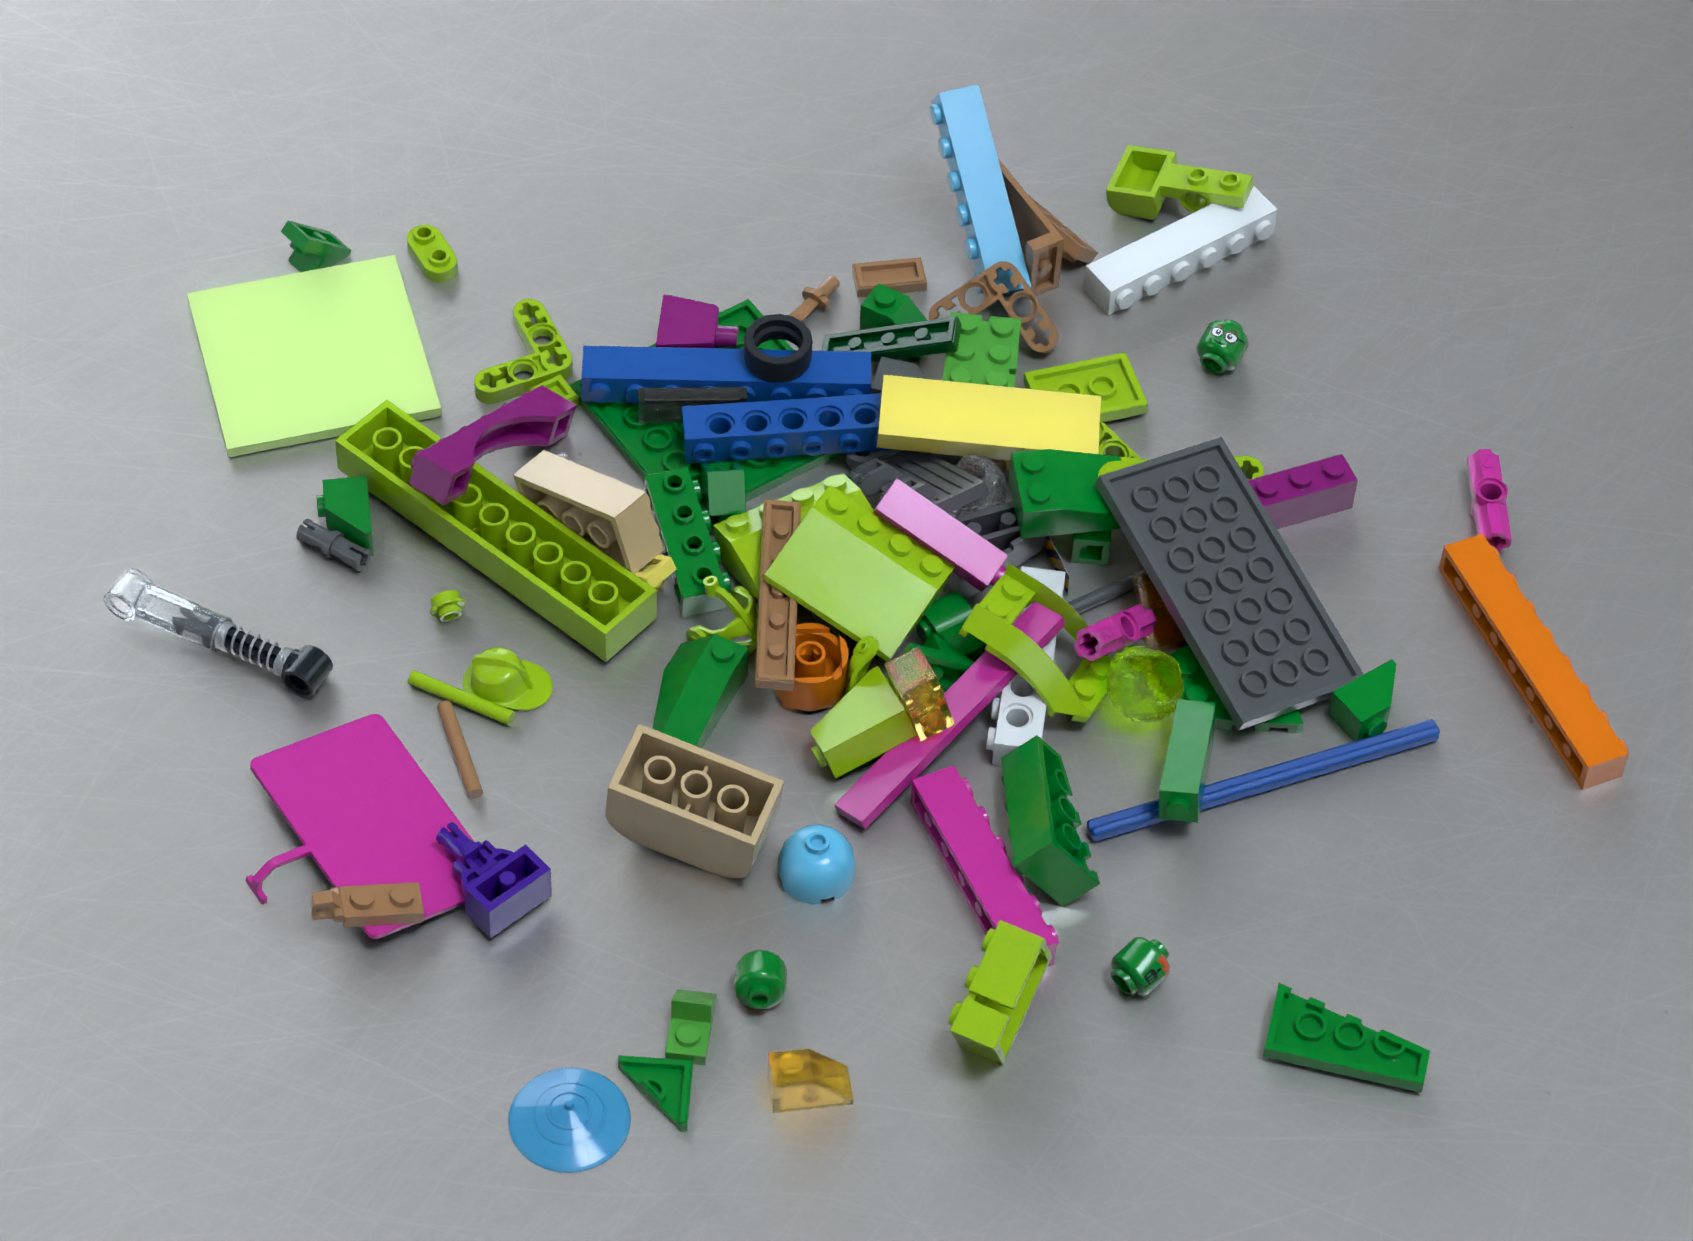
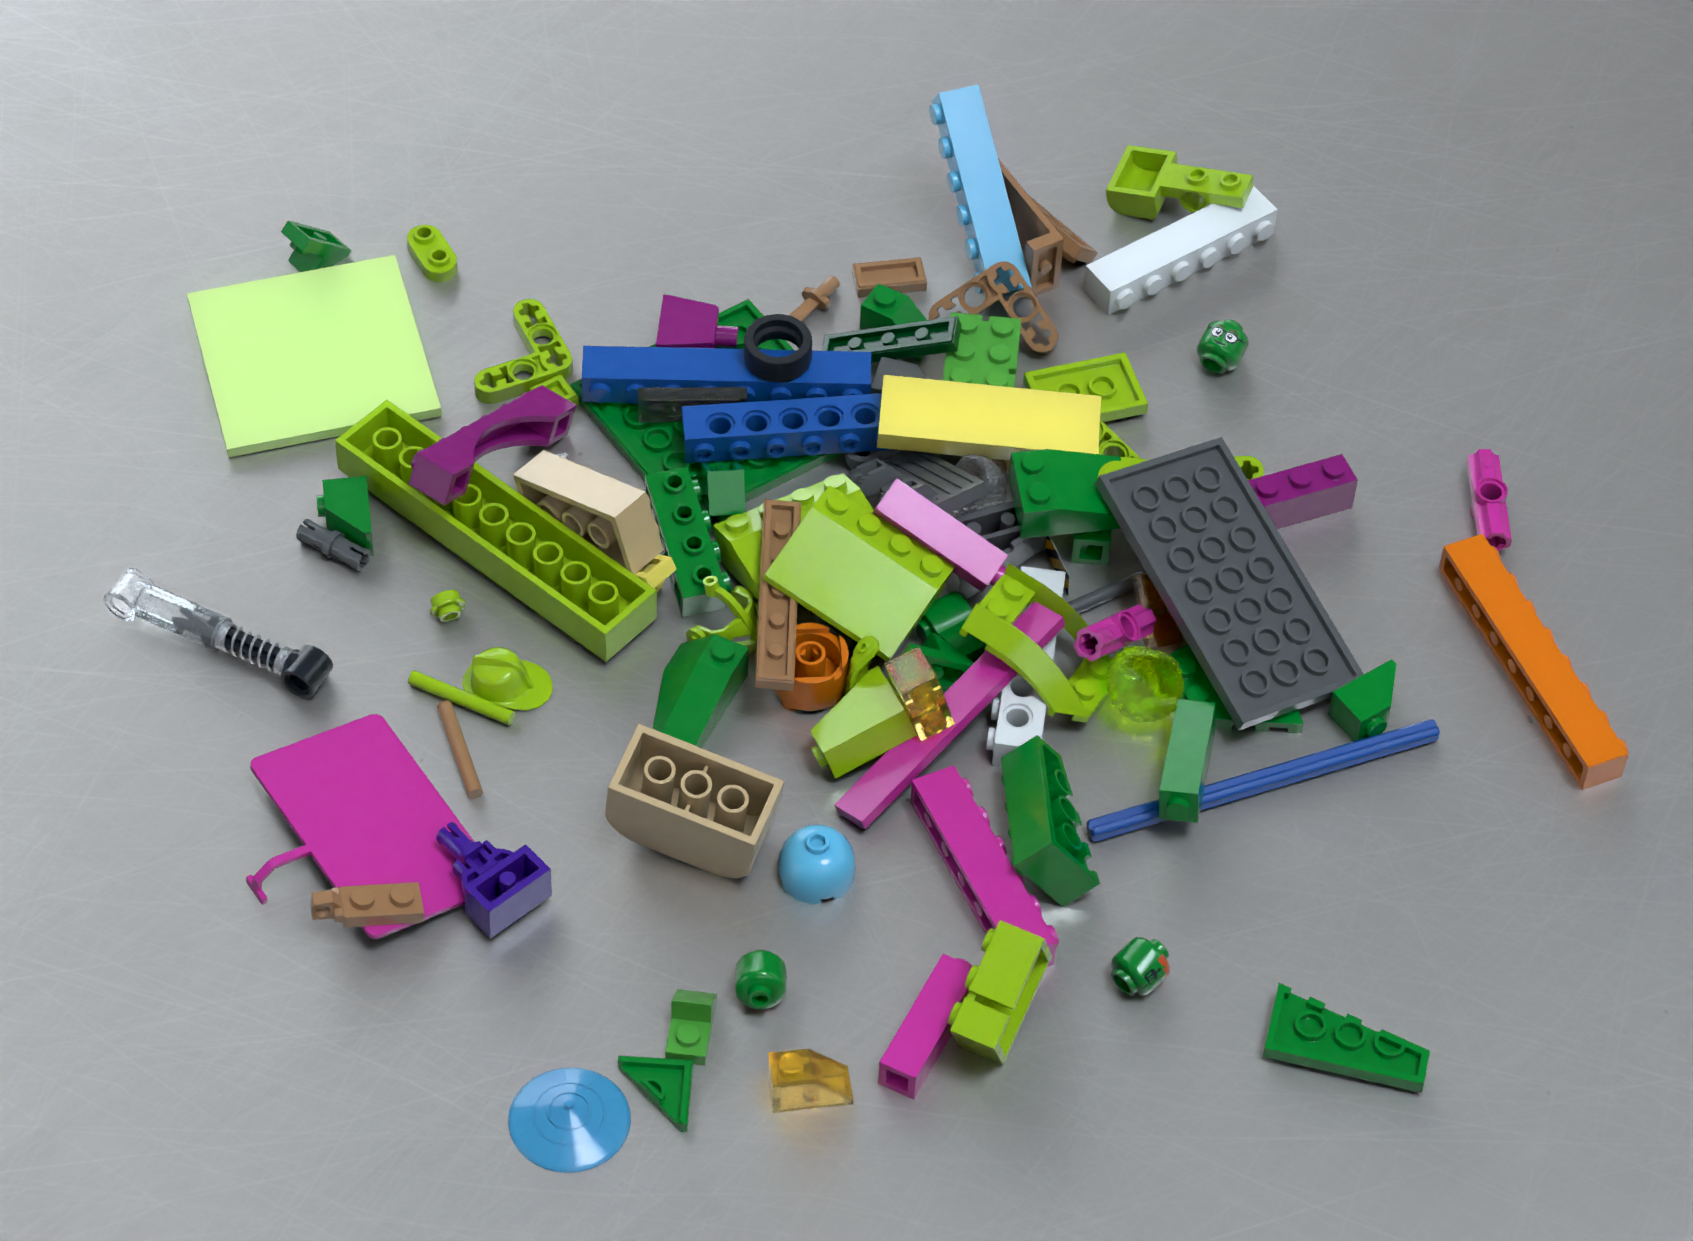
none -> dark pink brick [878,954,972,1099]

